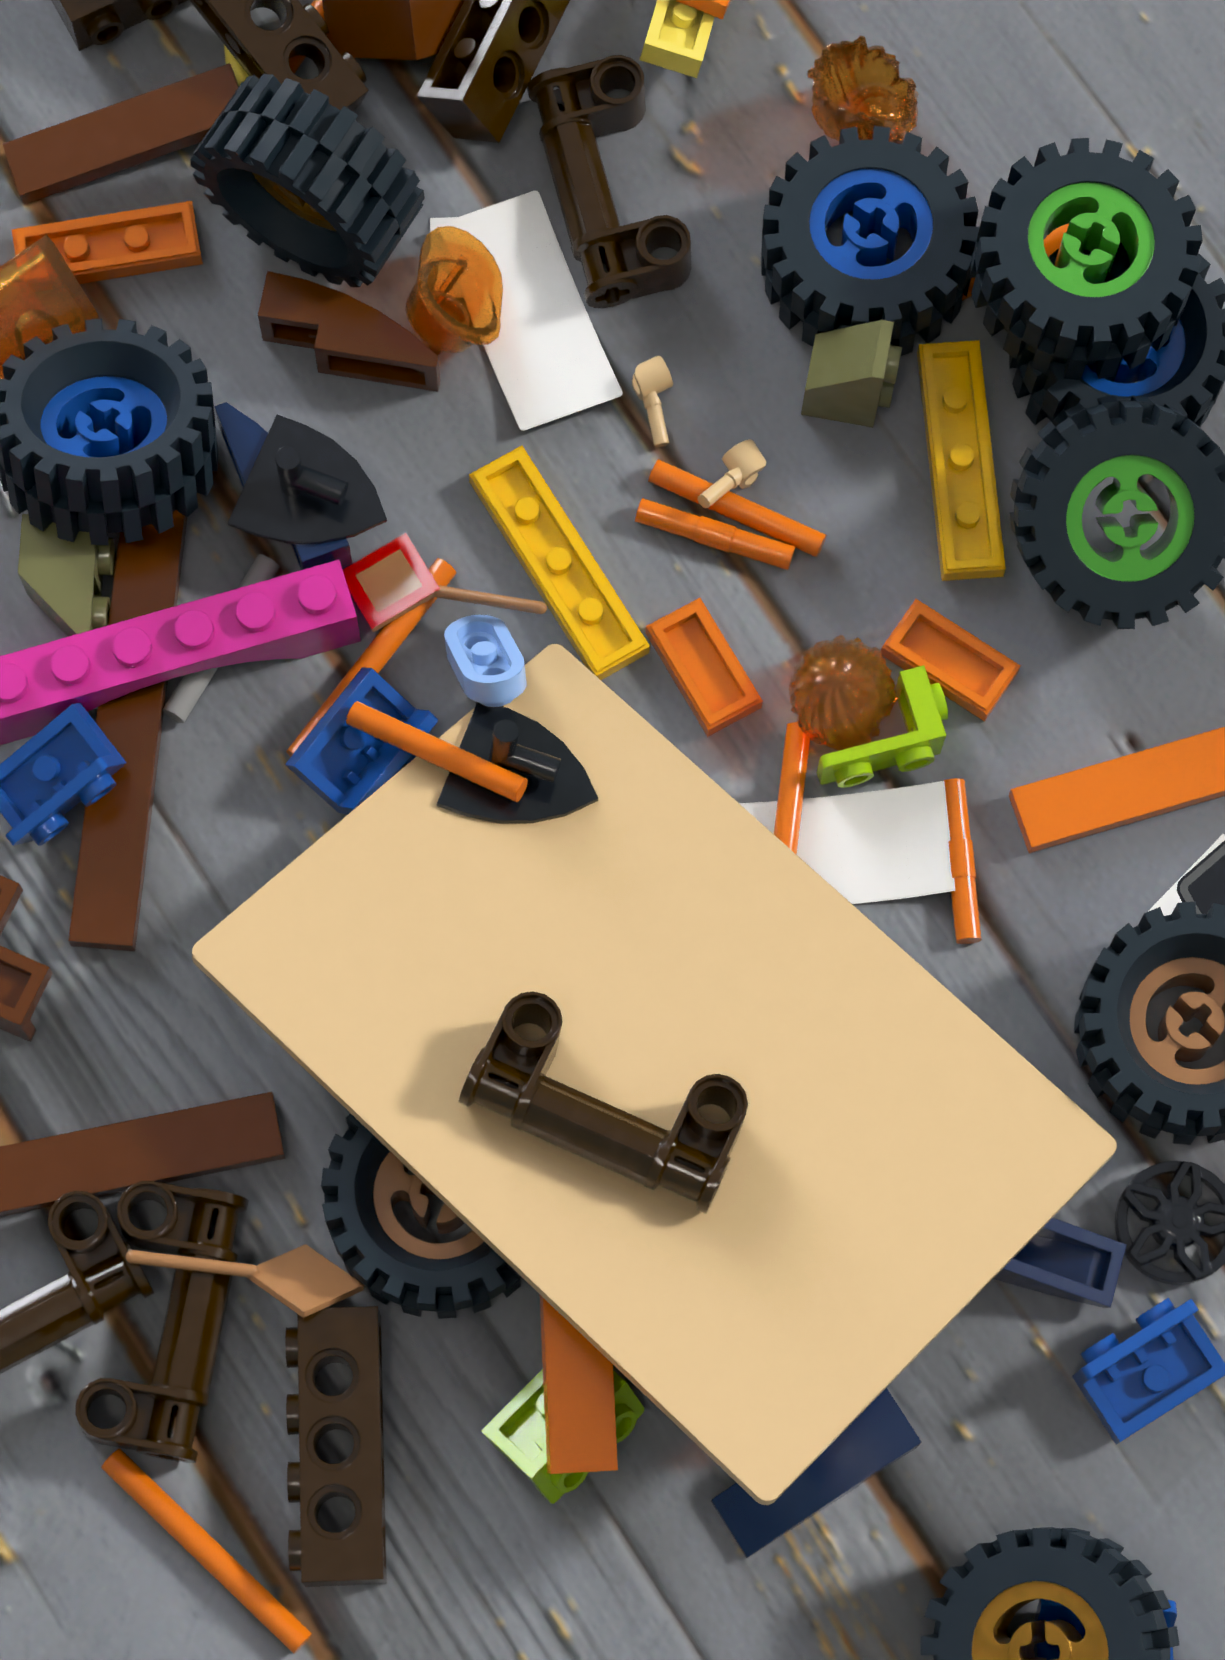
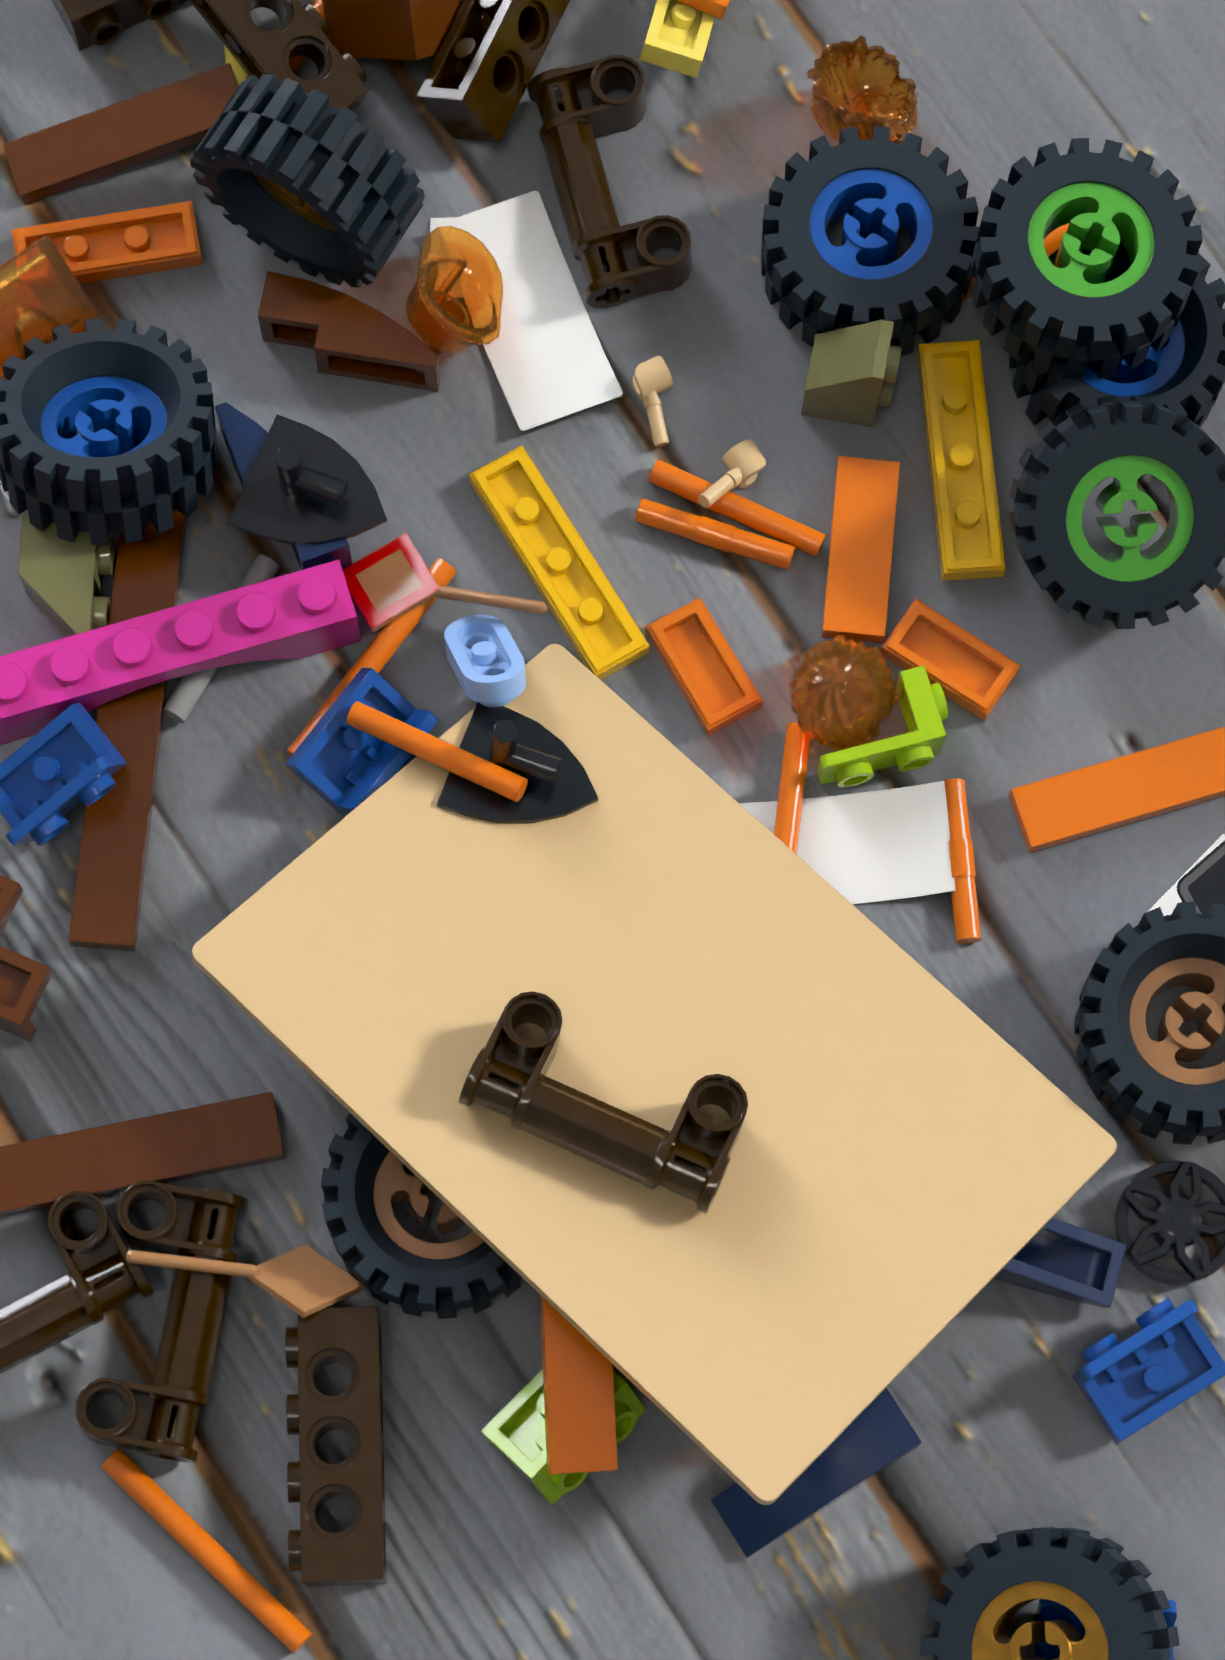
none -> orange tile [821,456,900,643]

